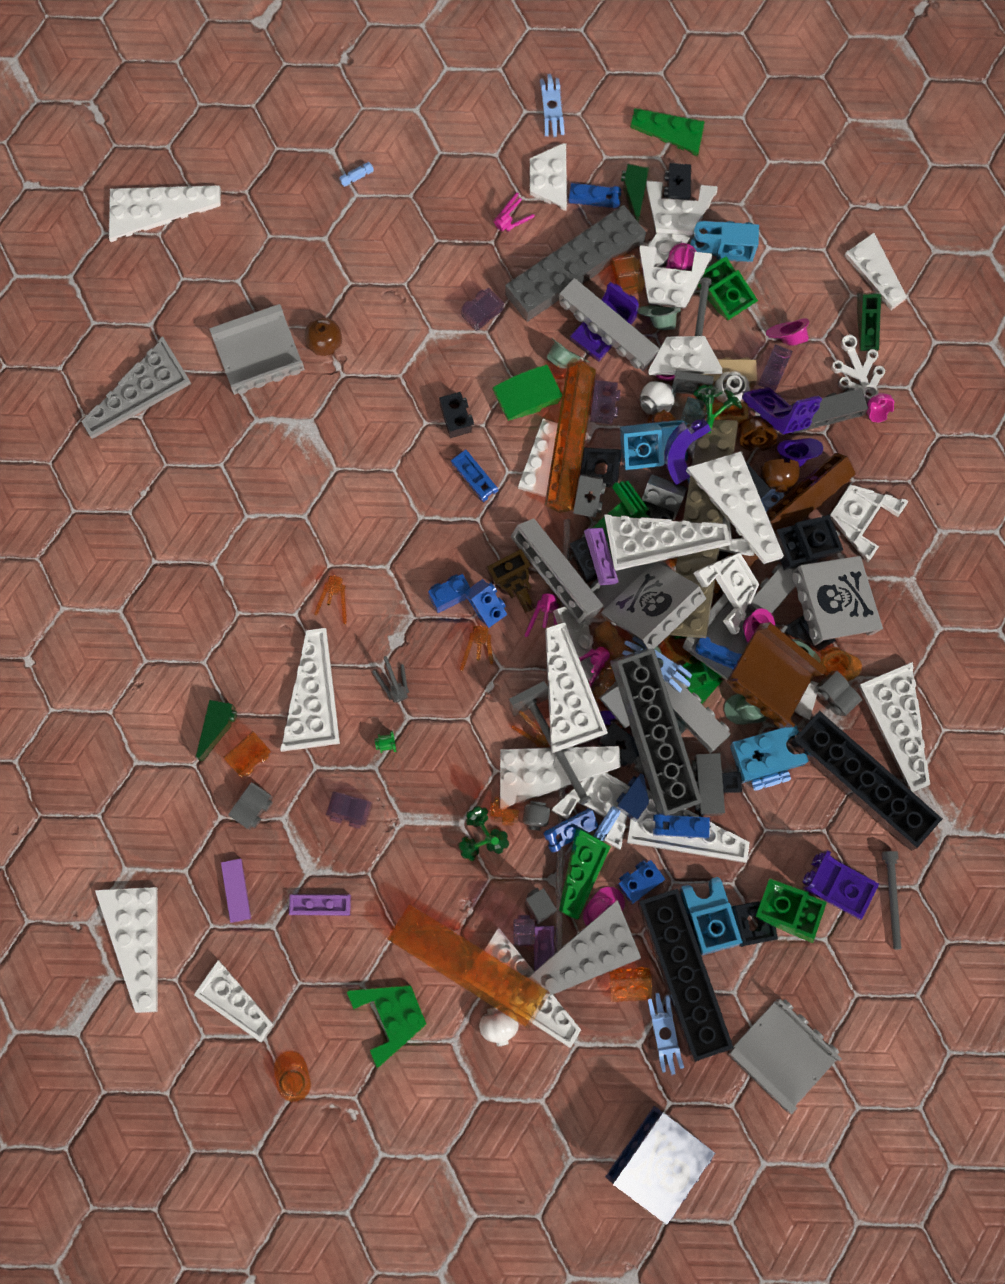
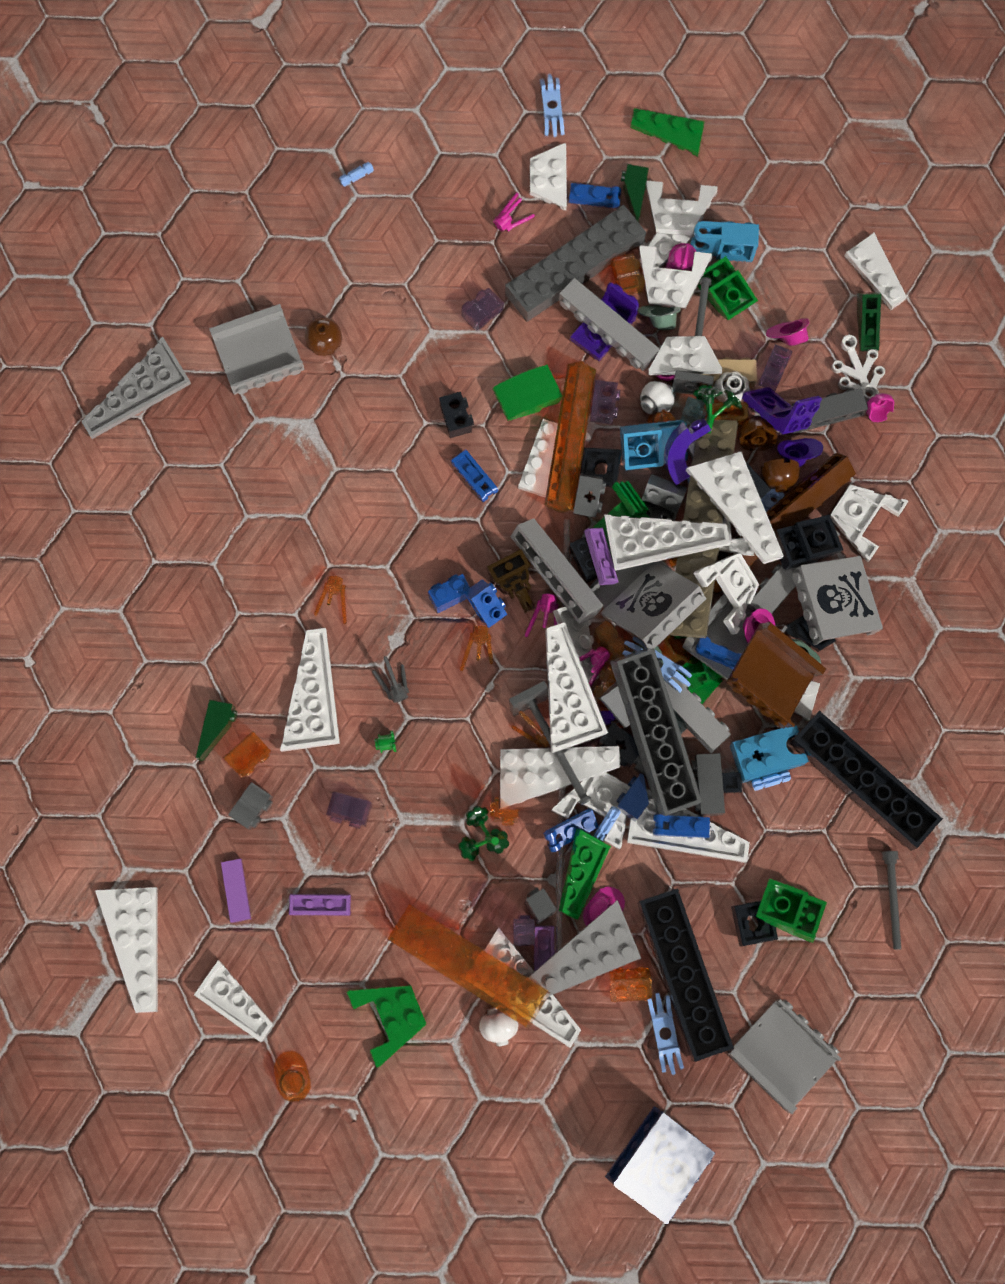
white wing [109,186,221,242] -> none
dark grey head [523,801,550,831] -> none
sand green piece [547,338,590,369] -> none
blue brick [617,860,665,905] -> none
black brick [664,163,691,200] -> none
dark azure brick [680,877,742,956] -> none
sand green piece [724,694,768,725] -> none
dark purple bracket [802,850,879,920] -> none
dark grey brick [816,671,862,716] -> none
clear orange piece [820,647,862,681] -> none
white wing [858,662,930,792] -> none

